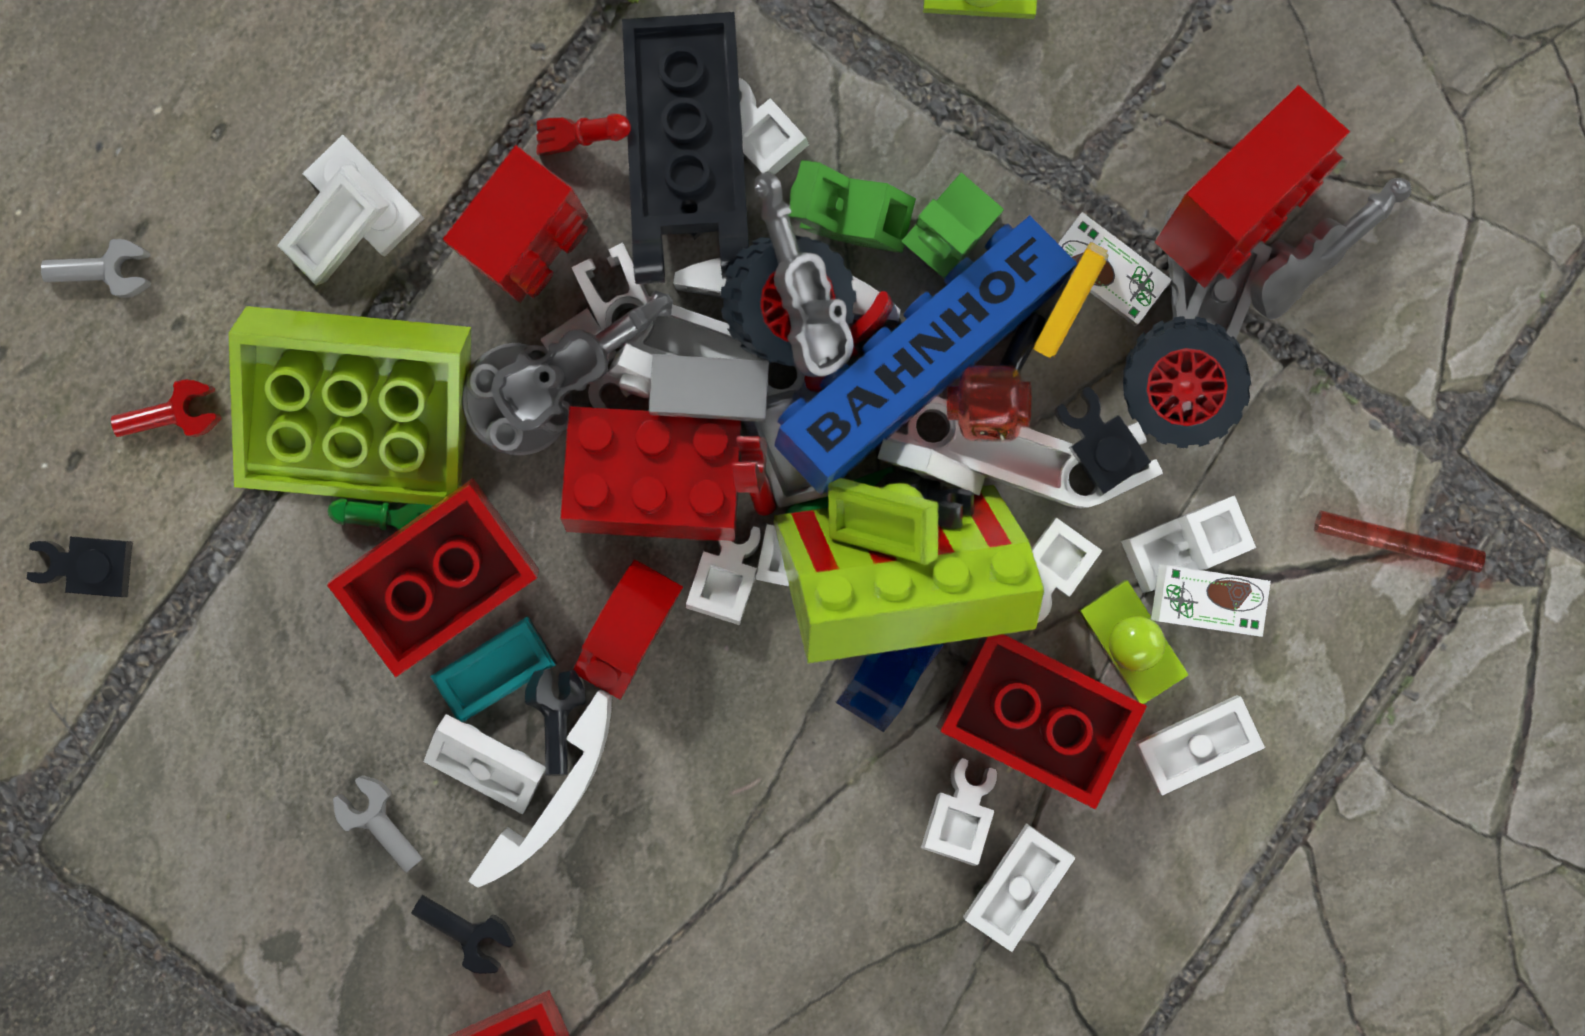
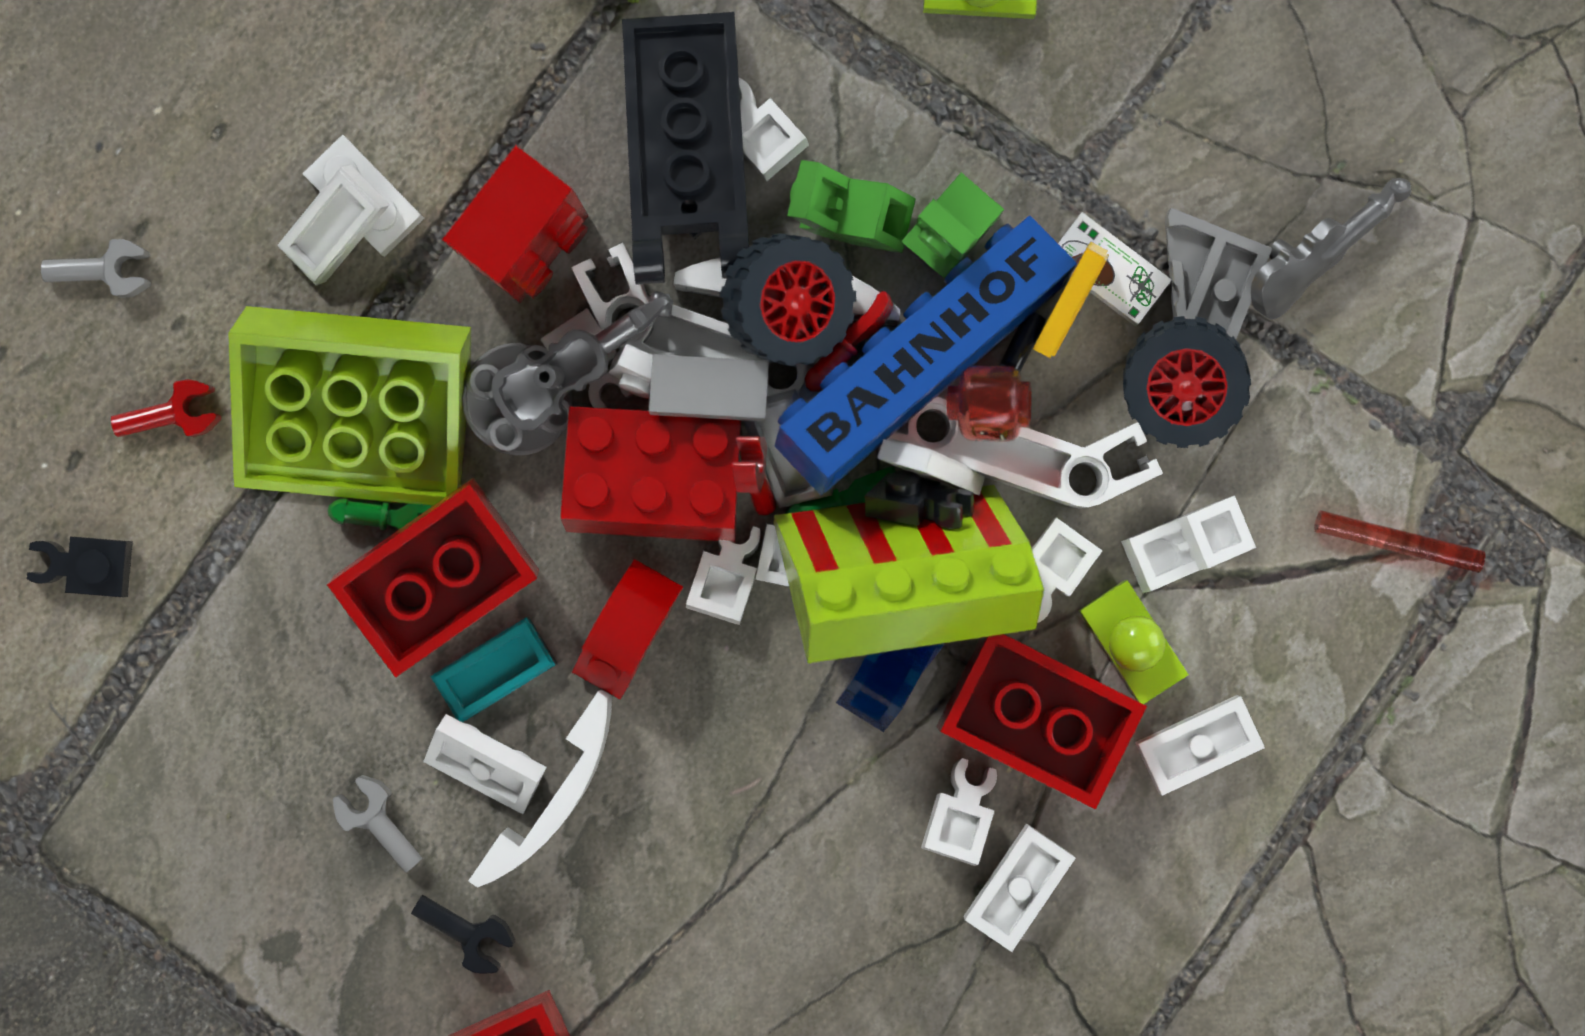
black bar [525,669,586,776] -> none
red piece [537,113,631,156] -> none
flat silver piece [755,172,853,376] -> none
lime tile [828,478,938,565] -> none
black plate [1054,387,1151,495] -> none
white tile [1151,564,1271,637] -> none
red brick [1155,85,1351,288] -> none

